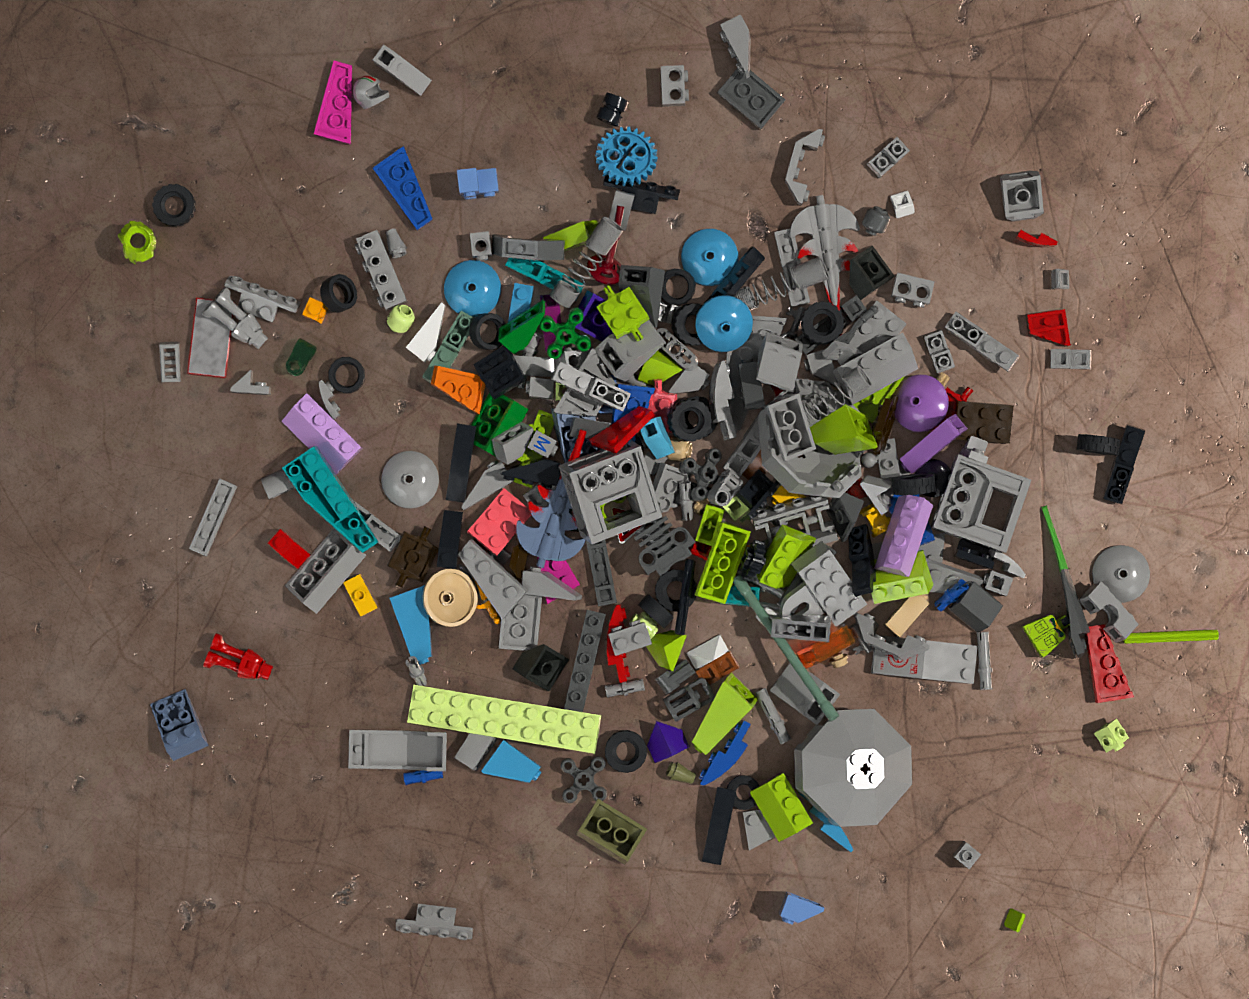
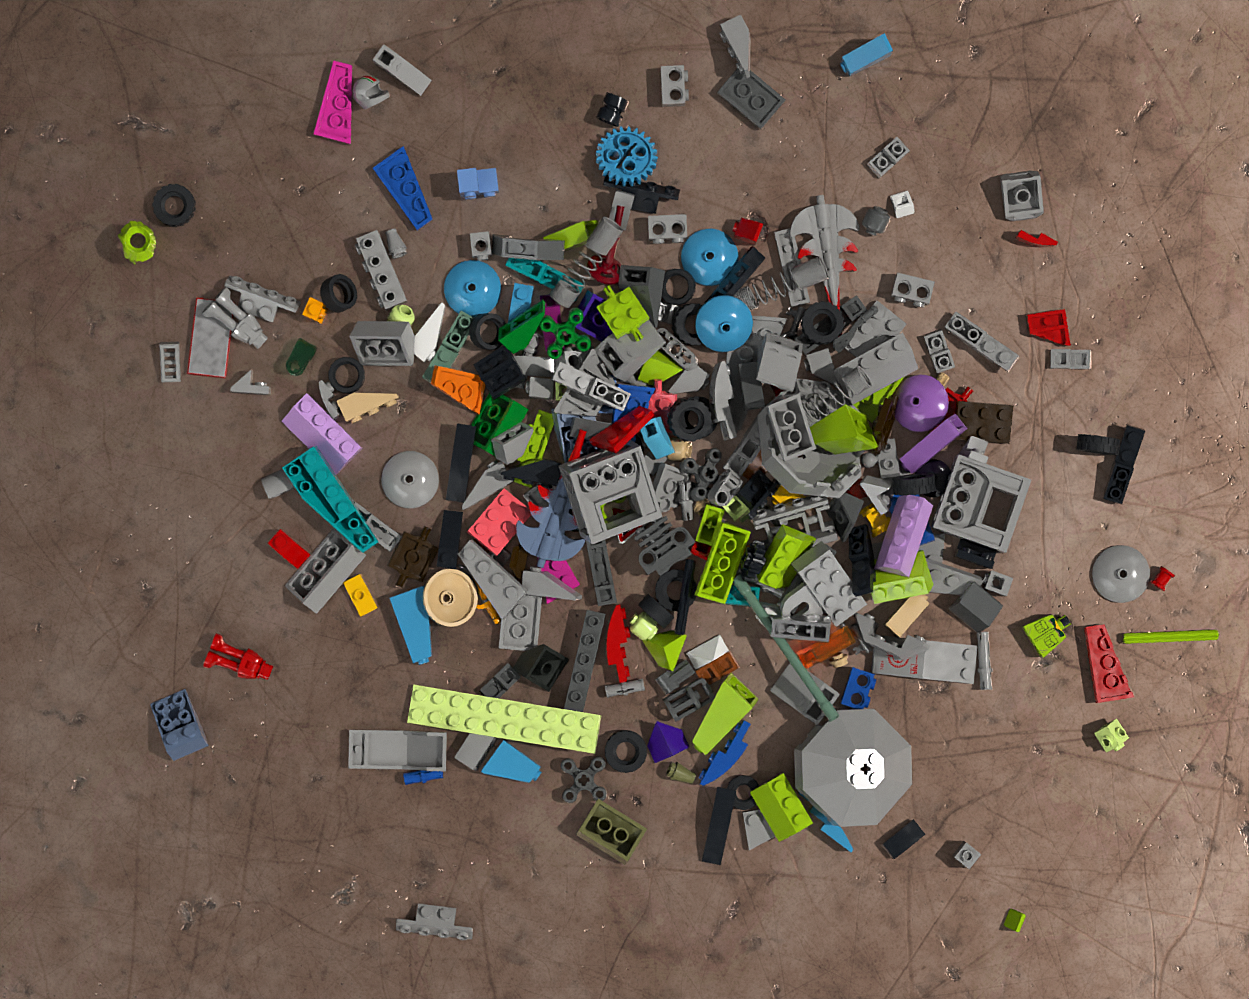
light grey plate [189,478,238,556] -> none
light grey axle [405,656,427,686] -> none
light grey brick [528,430,558,458] -> none
light grey bracket [608,620,652,656] -> none
light grey pin [755,688,791,744] -> none
medium blue slope [779,891,825,925] -> none
light grey slope [785,129,825,206] -> none
light grey slope [822,340,864,366] -> none
pearl dark grey slope [849,245,895,300] -> none
blue pin [934,579,969,611] -> none
light grey slope [988,549,1025,578] -> none
dark grey plate [1042,506,1090,659] -> none
light grey slope [1051,269,1069,289] -> none
light grey arch [1078,581,1139,643] -> none
none -> tan slope [337,393,399,424]
none -> light grey slope [350,321,415,366]
none -> dark grey slope [479,663,521,698]
none -> light grey brick [648,214,687,244]
none -> red slope [732,217,763,245]
none -> dark azure slope [840,33,893,77]
none -> blue brick [840,667,877,709]
none -> black slope [881,819,925,860]
none -> red bush [1150,566,1175,591]

